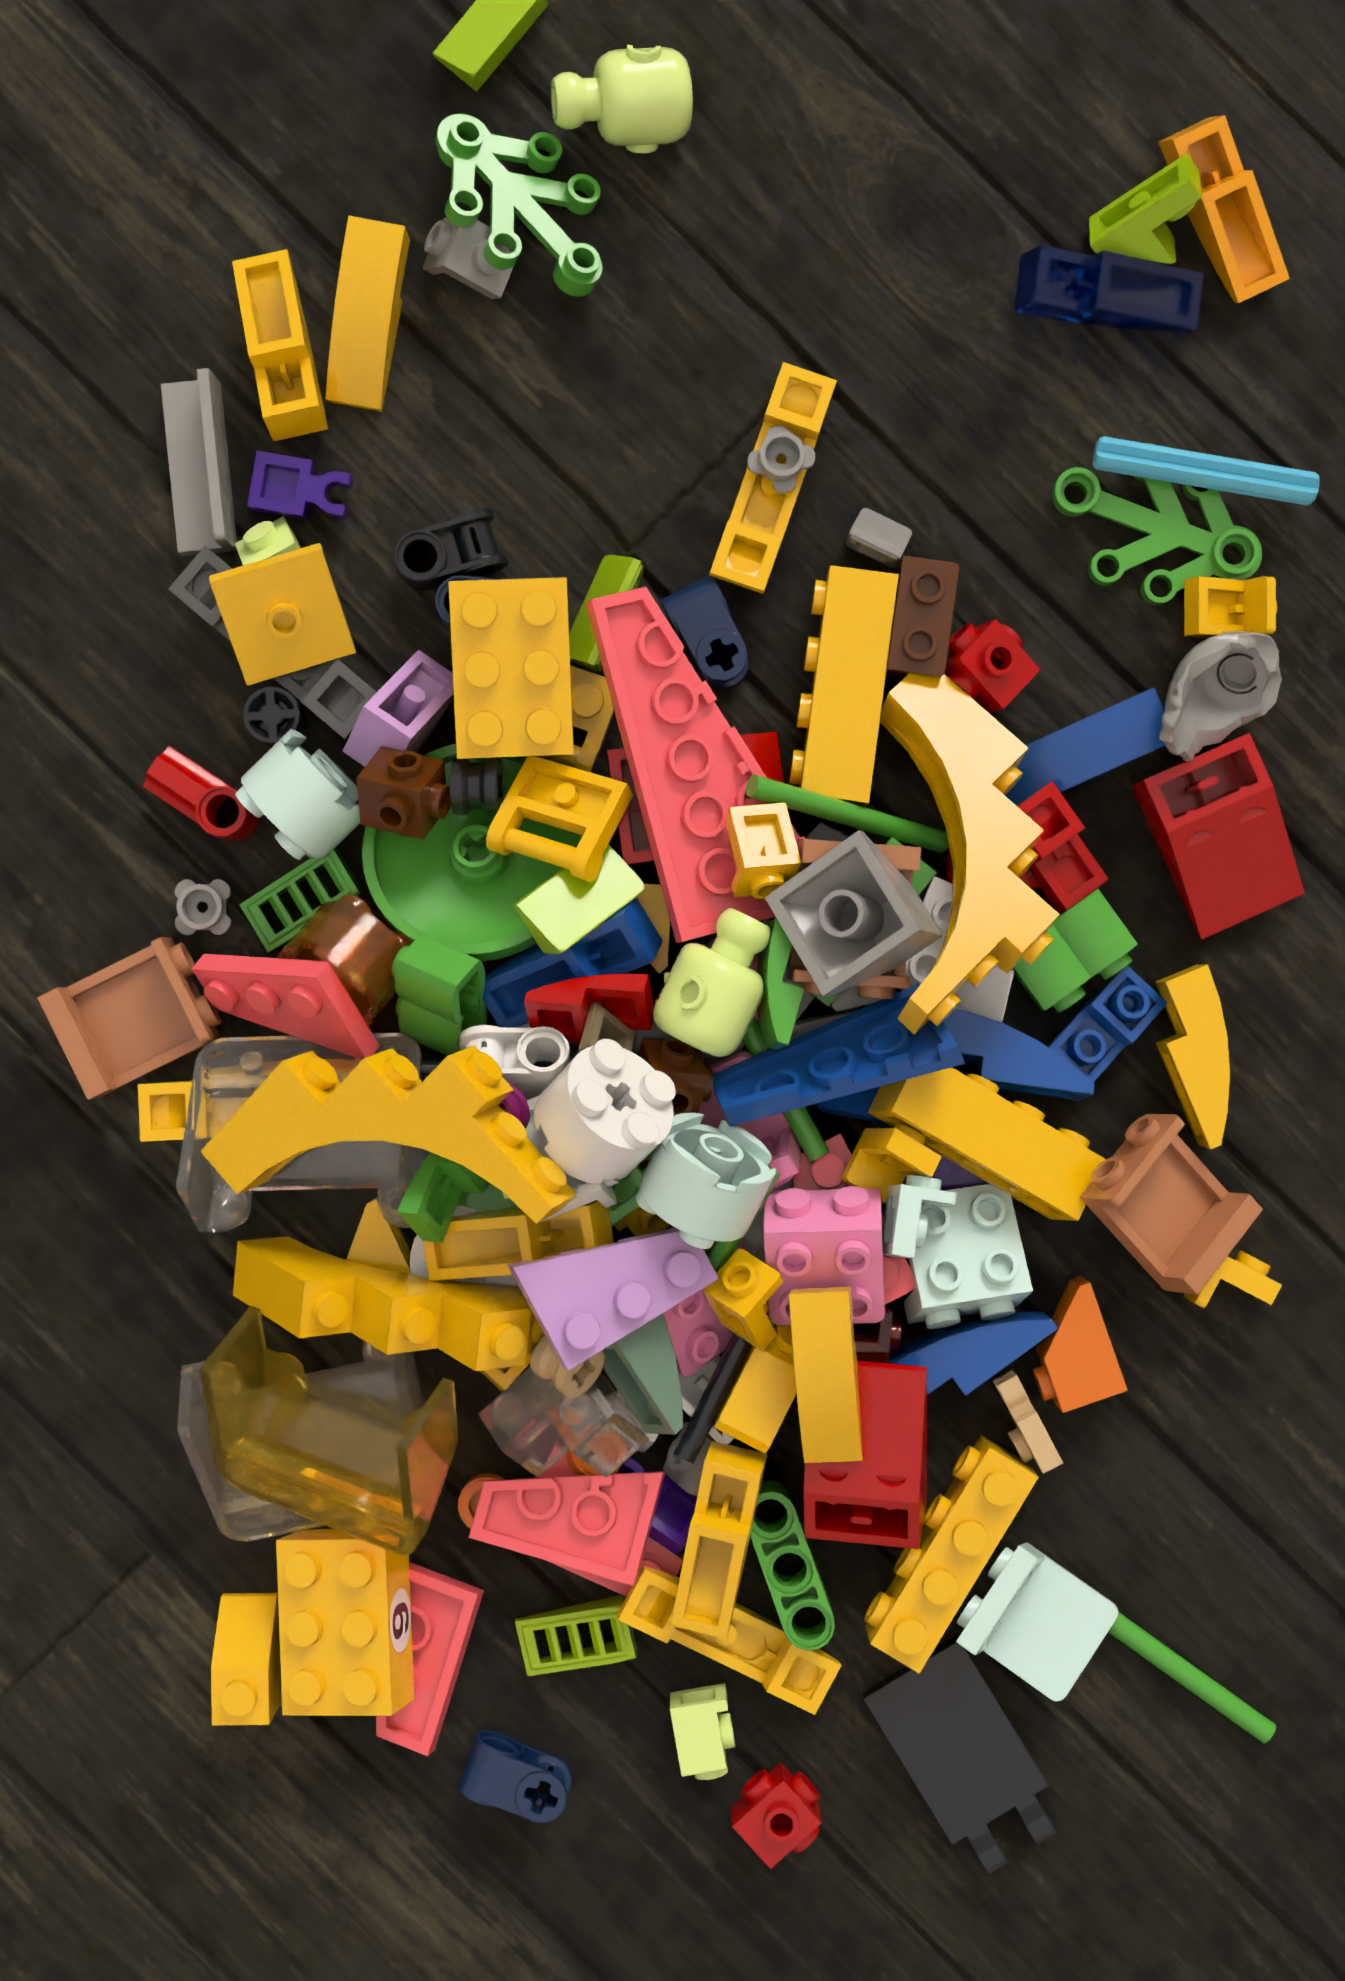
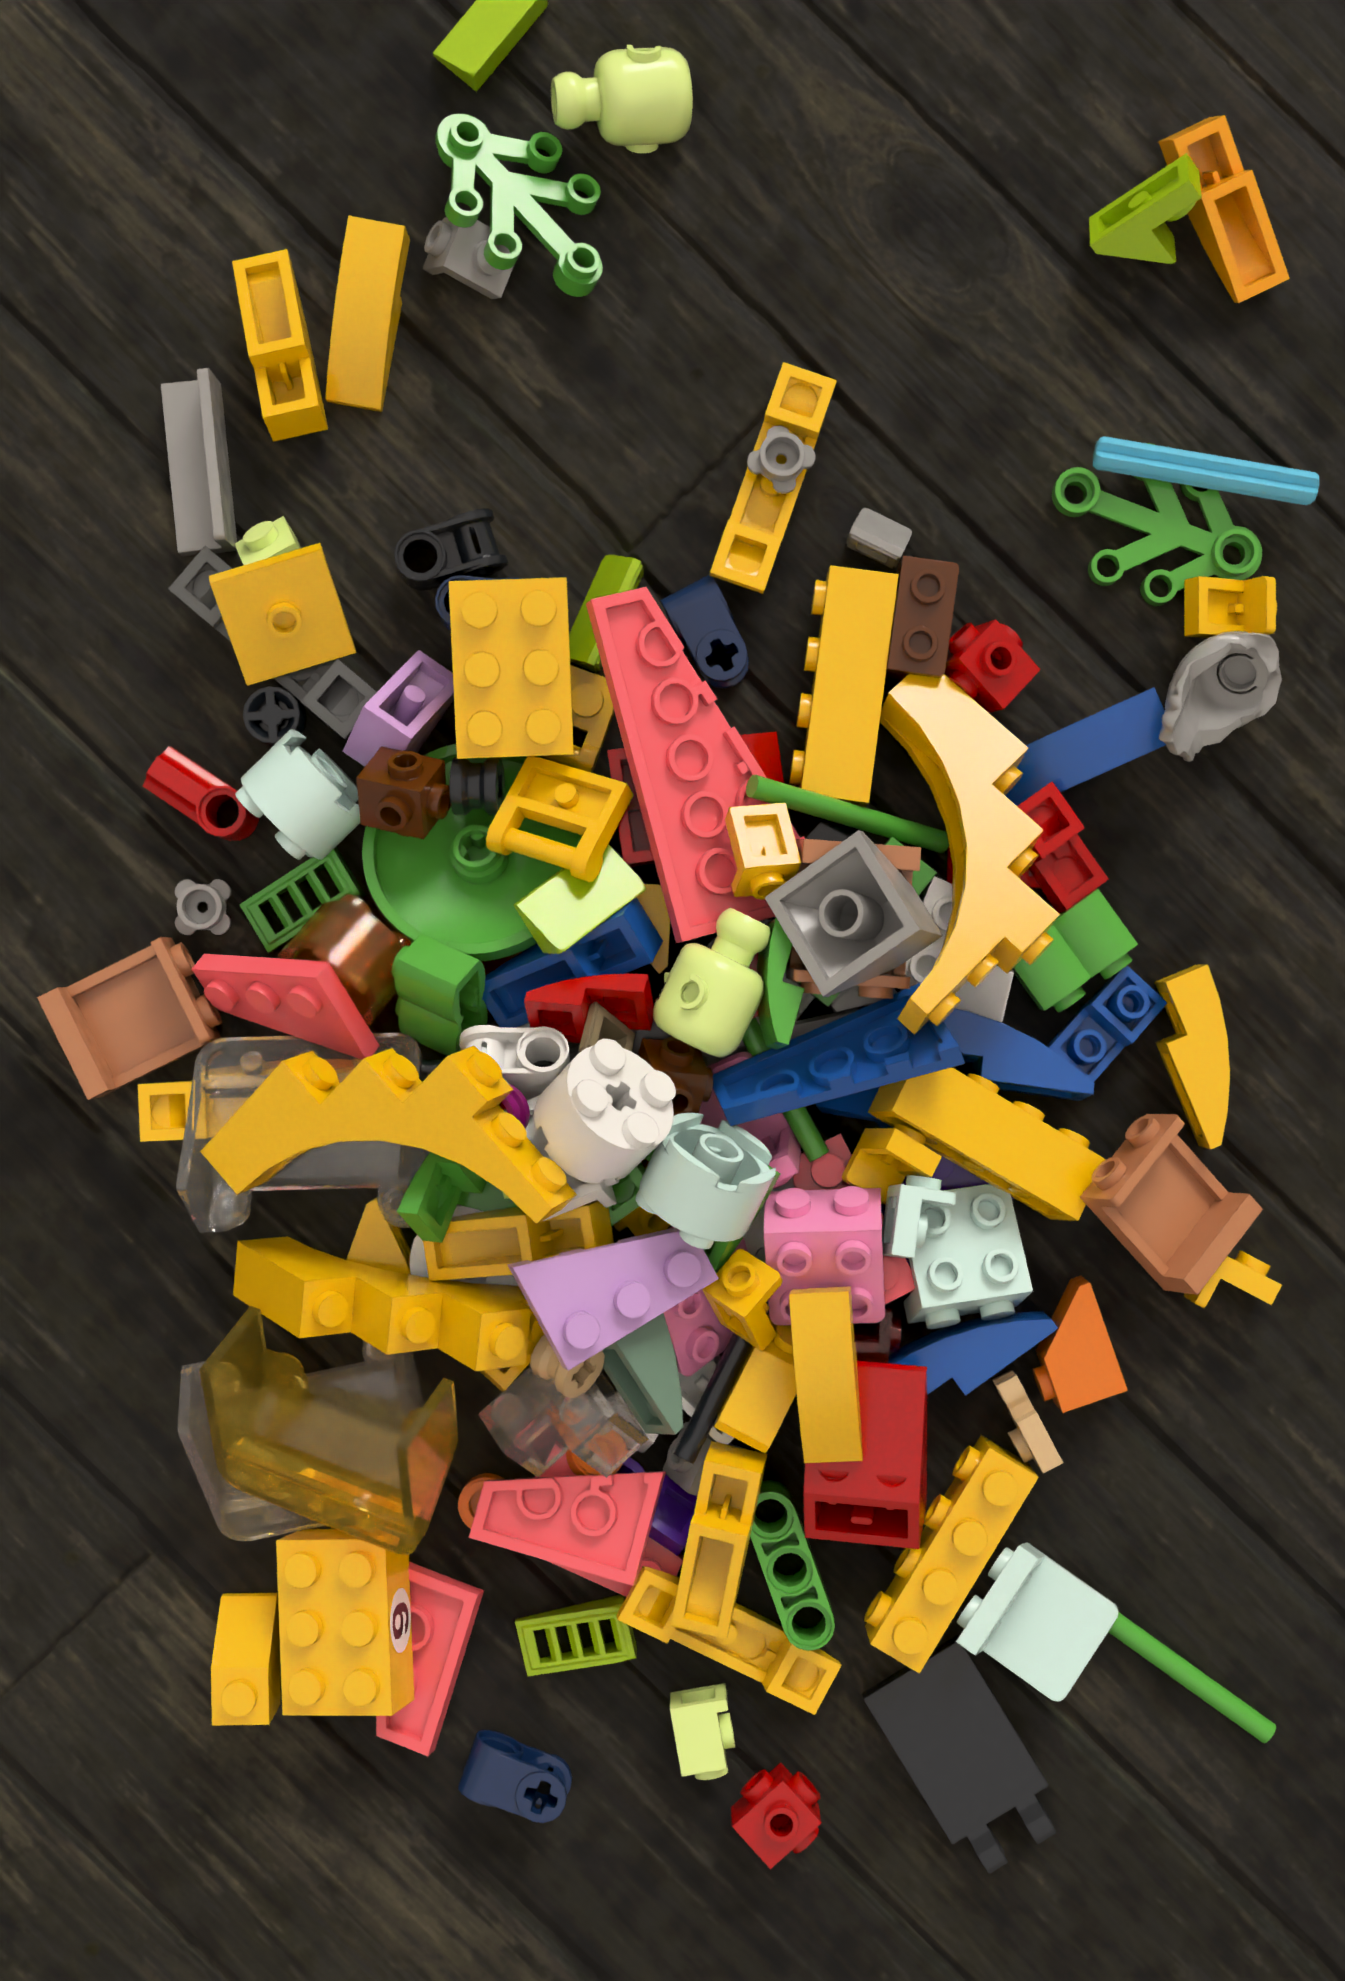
dark purple plate [247,451,353,520] -> none
clear blue slope [1014,244,1204,332] -> none
red slope [1131,733,1305,940] -> none

